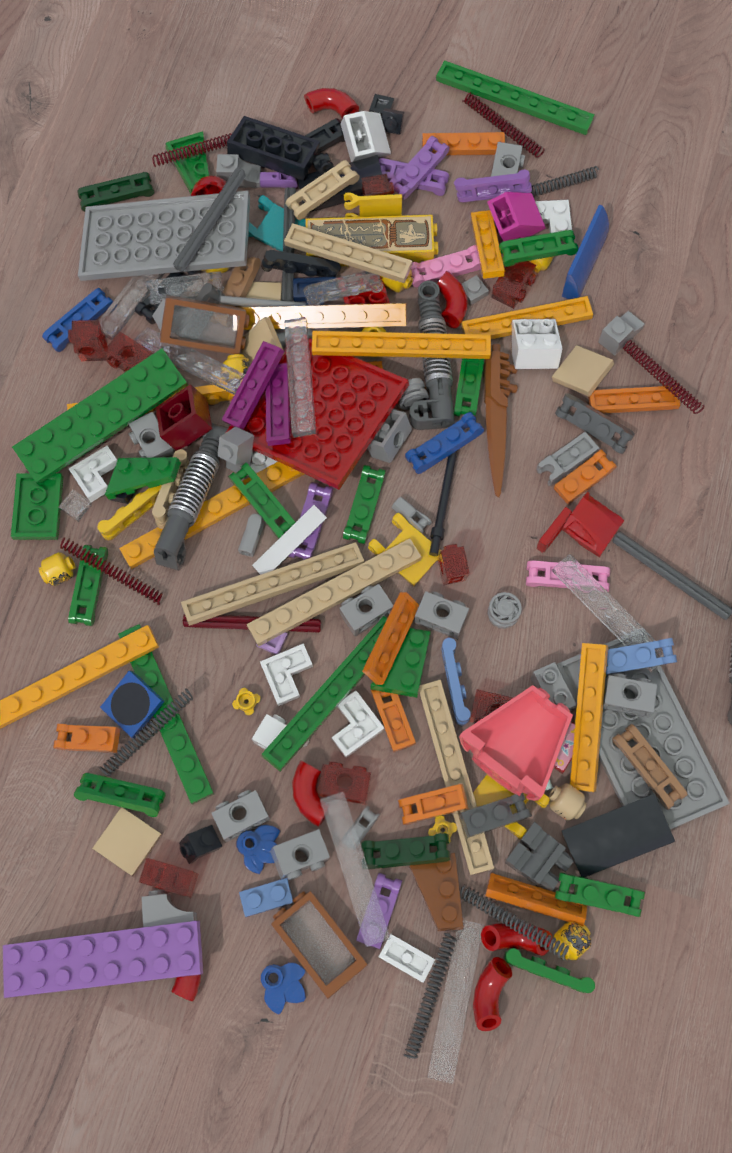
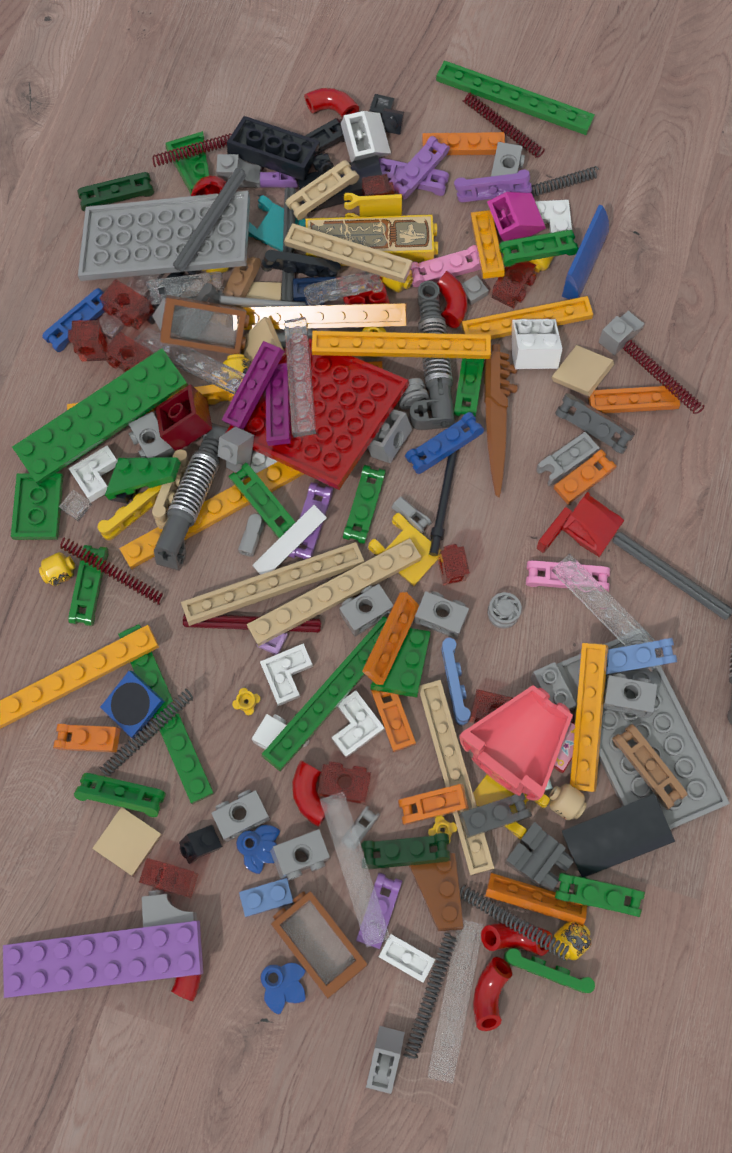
none -> clear red brick [100,279,154,330]
none -> light grey arch [366,1026,405,1094]

